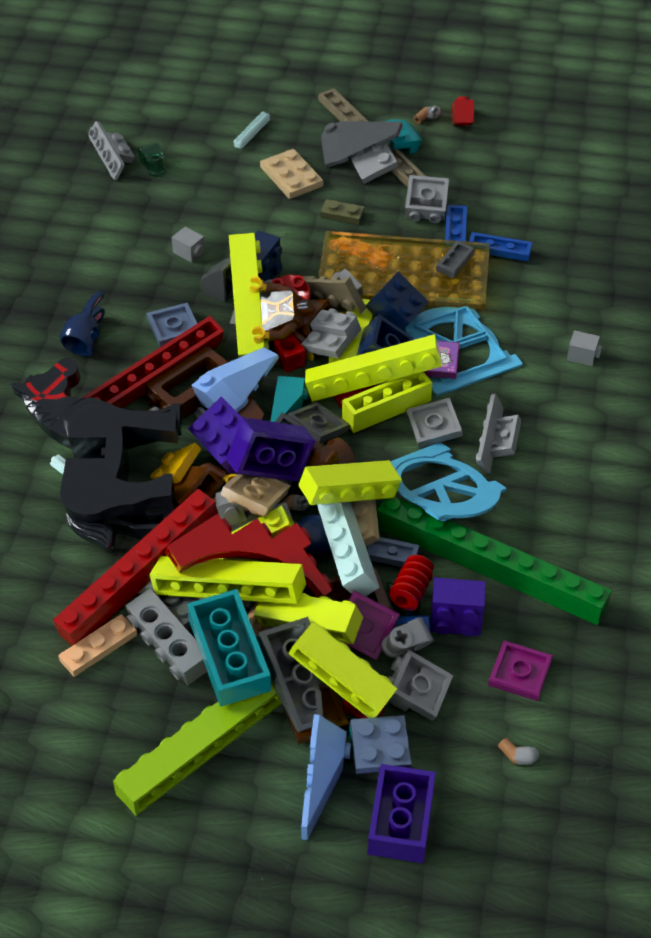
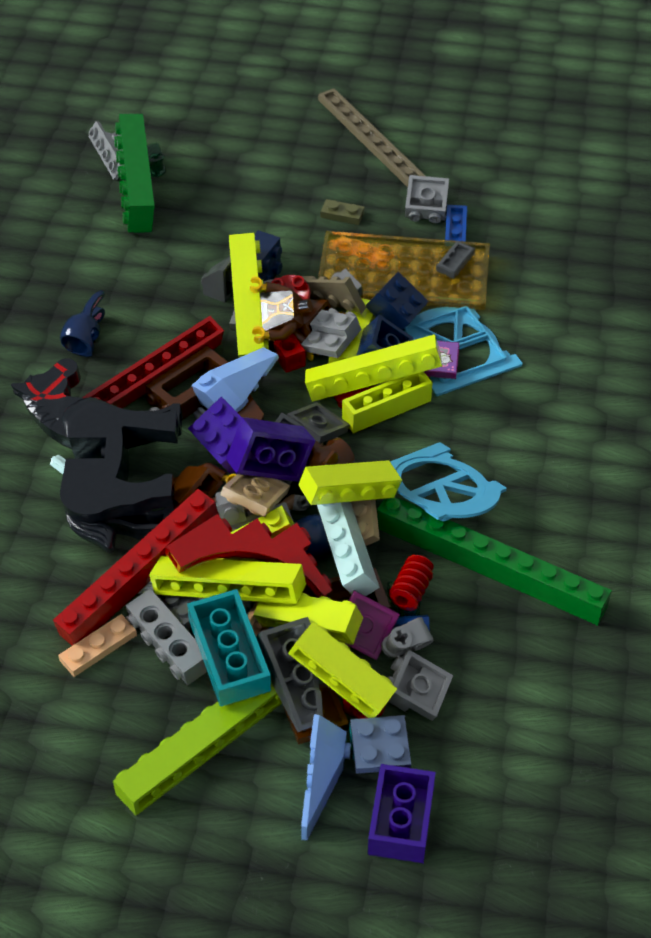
sand blue plate [147,303,197,347] -> none
yellow plate [150,443,201,484] -> none
light grey brick [172,227,205,263] -> none
light aqua axle [234,111,270,149] -> none
tan plate [260,149,323,199] -> none
teal slope [270,376,309,422] -> none
dark grey wedge [321,121,403,167] -> none
light grey plate [349,143,399,184] -> none
sand blue plate [367,537,419,567] -> none
teal slope [382,119,423,154] -> none
light grey plate [406,398,463,448] -> none
arm [413,106,441,124] -> none
dark purple brick [430,577,485,636] -> none
red slope [451,96,474,126] -> none
blue plate [468,232,532,261] -> none
light grey bracket [476,394,521,474] -> none
magenta tile [488,640,553,701] -> none
arm [498,738,539,765] -> none
light grey brick [567,330,602,366] -> none
none -> green brick [114,114,154,233]

